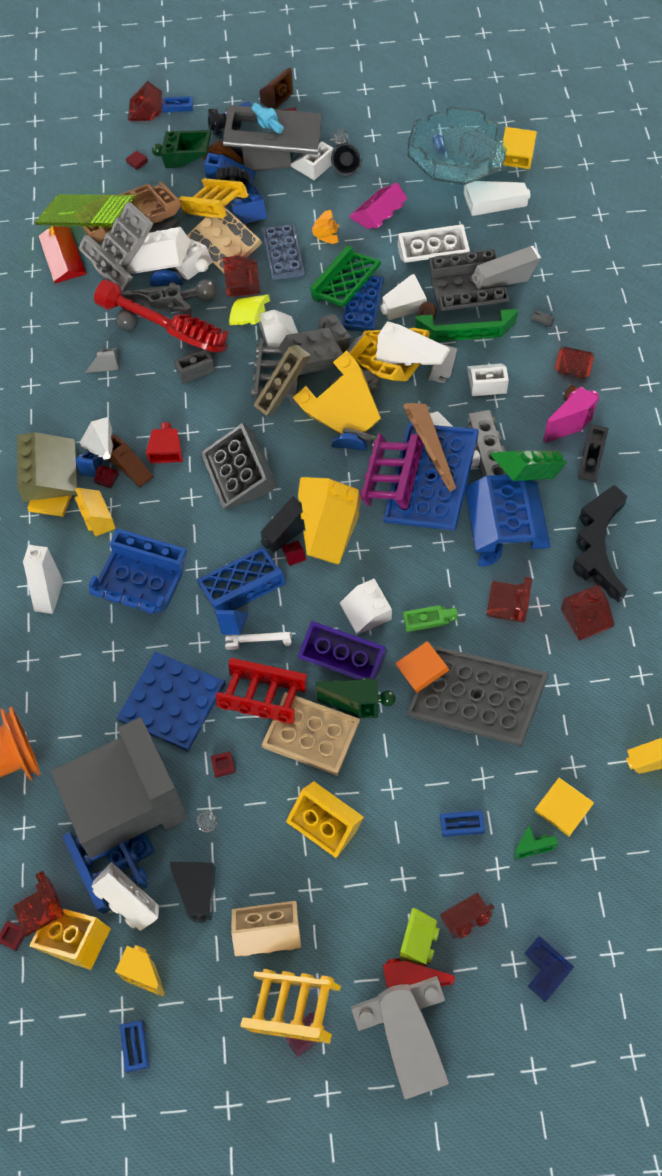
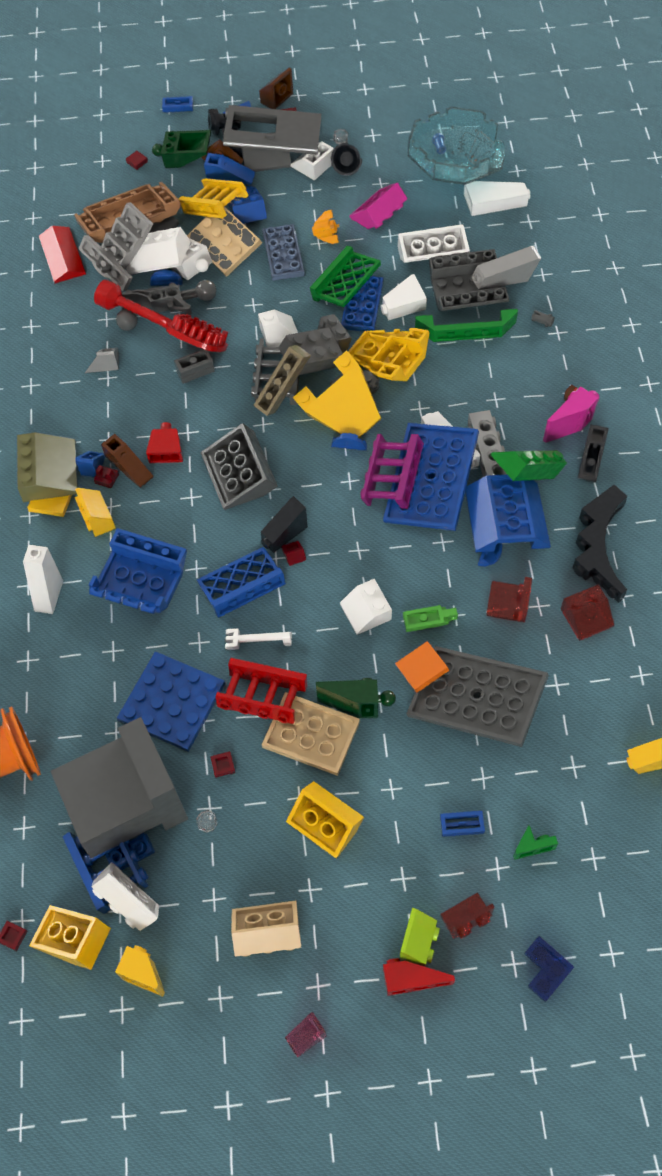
clear red bracket [13,871,65,937] -> none
clear neon green piece [35,194,136,226] -> none
white wedge [80,417,113,460] -> none
blue tile [120,1020,149,1073] -> none
clear red slope [128,81,162,121] -> none
black slope [170,862,216,923] -> none
black gear [216,166,251,186] -> none
blue slope [216,610,248,635] -> none
clear red slope [223,256,260,297] -> none
neon yellow slope [229,294,270,325] -> none
yellow fence [240,969,341,1044] -> none
medium azure axle [251,103,284,134] -> none
dark purple slope [297,621,388,680] -> none
yellow wedge [298,477,361,565] -> none
dark grey piece [343,428,377,442] -> none
yellow slope [347,334,370,361] -> none
light grey slope [351,976,449,1100] -> none
white wedge [376,321,450,365] -> none
medium nougat wedge [403,403,456,492] -> none
reddish brown tile [417,302,437,322] -> none
light grey hinge [428,343,457,383] -> none
white slope [467,364,509,396] -> none
yellow slope [499,127,537,169] -> none
yellow tile [534,778,594,837] -> none
clear red slope [555,346,595,379] -> none

